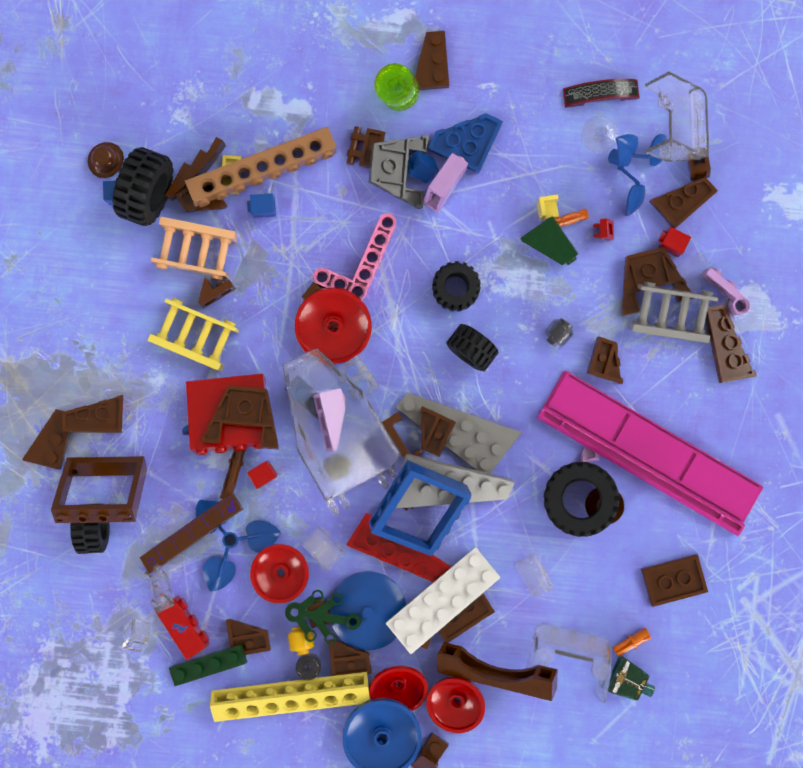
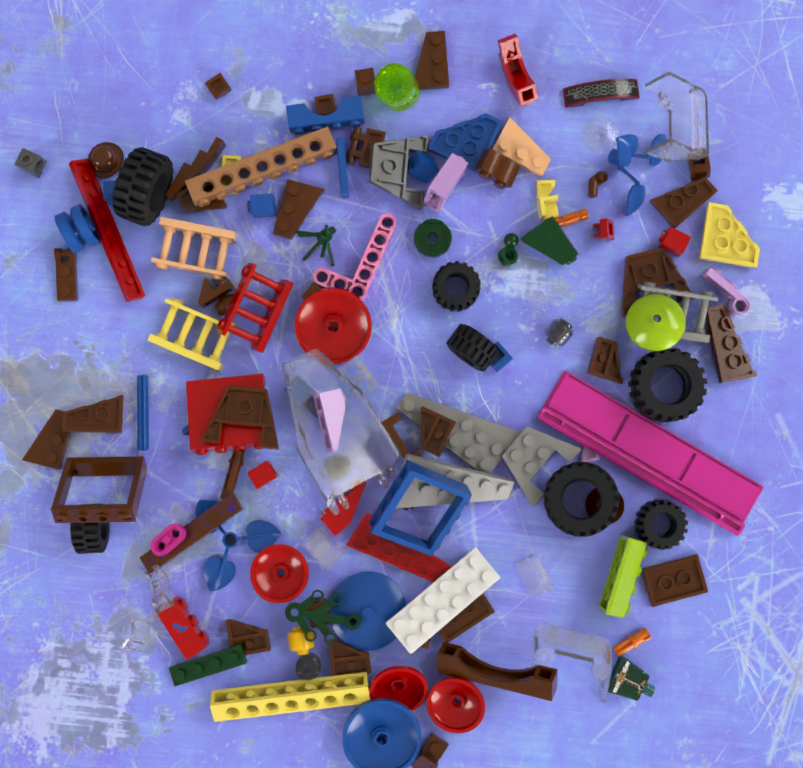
none -> dark grey brick [14,148,47,178]
none -> blue wheel [54,204,100,254]
none -> reddish brown plate [54,247,78,302]
none -> red plate [69,159,146,302]
none -> blue axle [137,375,149,451]
none -> dark pink plate [150,524,186,556]
none -> reddish brown plate [205,73,232,100]
none -> reddish brown arm [215,294,234,316]
none -> red fence [217,263,294,353]
none -> reddish brown wing [273,179,325,240]
none -> blue arch [286,96,365,135]
none -> dark green plant [296,225,336,266]
none -> reddish brown plate [314,94,336,115]
none -> red slope [320,480,367,536]
none -> blue tile [336,137,349,198]
none -> reddish brown brick [354,68,377,96]
none -> dark green plate [414,219,452,258]
none -> reddish brown brick [475,148,520,189]
none -> blue panel [490,342,513,372]
none -> light nougat wing [493,117,551,177]
none -> arch [497,33,538,106]
none -> dark green plate [498,233,519,266]
none -> light grey wing [501,426,581,507]
none -> light yellow tile [536,180,556,200]
none -> reddish brown arm [588,171,608,197]
none -> lime slope [598,535,648,618]
none -> lime dish [626,294,686,351]
none -> black tyre [628,348,708,422]
none -> black tyre [634,500,688,550]
none -> light yellow plate [699,202,760,268]

